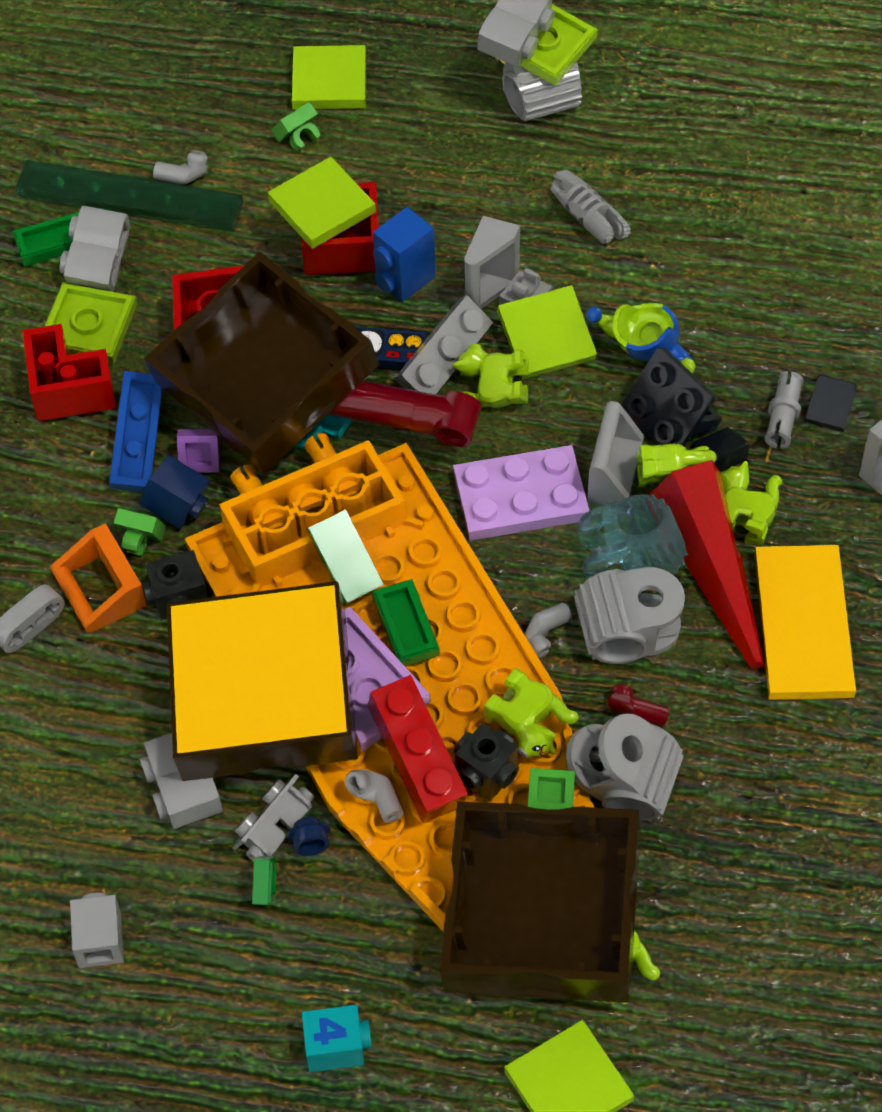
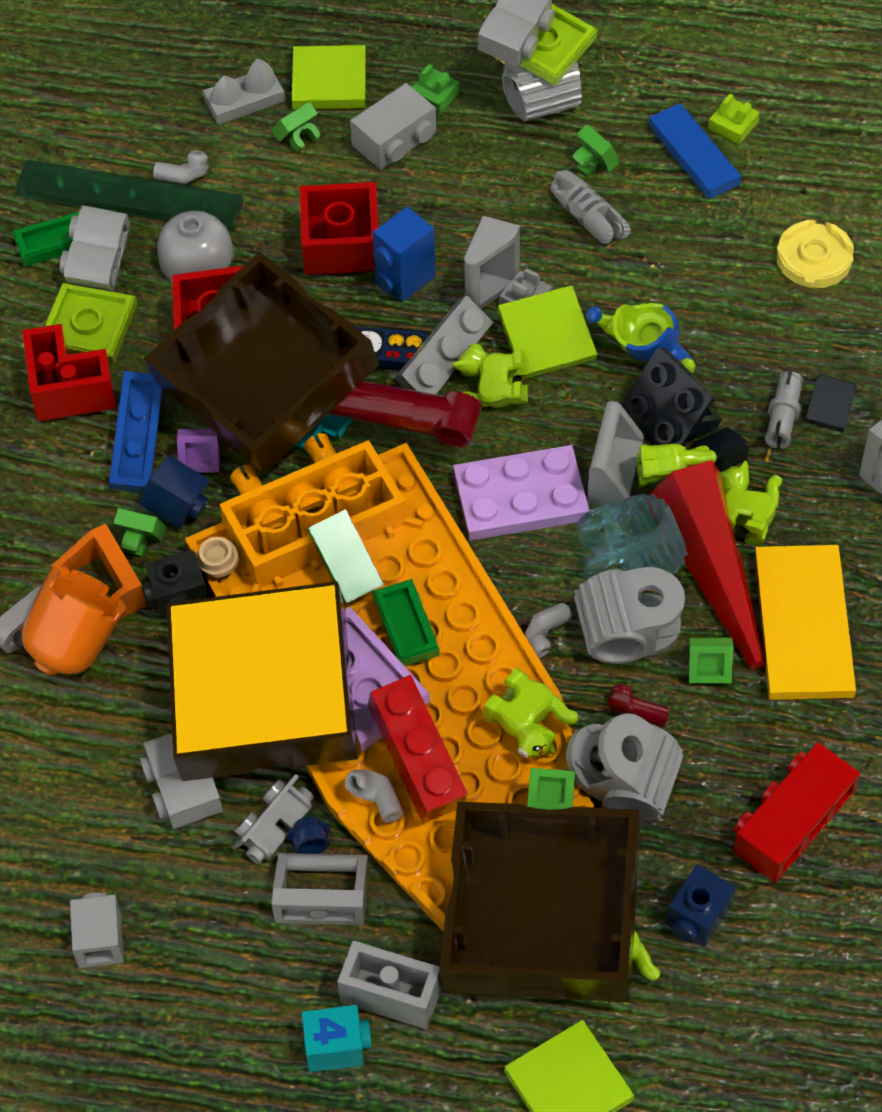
green tile [252,856,277,905] -> none
lime tile [268,157,376,249] -> none
pearl dark grey brick [454,722,519,802] -> none
none -> orange cylinder [21,567,126,675]
none -> light grey cylinder [157,210,234,282]
none -> tan plate [197,537,239,578]
none -> light grey tile [203,58,285,125]
none -> light grey tile [272,853,368,925]
none -> light grey brick [337,941,442,1029]
none -> light grey brick [350,83,436,170]
none -> bright green tile [412,64,460,115]
none -> bright green tile [572,124,620,176]
none -> blue tile [648,103,741,199]
none -> dark blue brick [666,864,736,947]
none -> bright green tile [688,638,733,683]
none -> lime tile [708,93,760,145]
none -> red brick [733,742,861,884]
none -> light yellow tile [776,220,854,288]

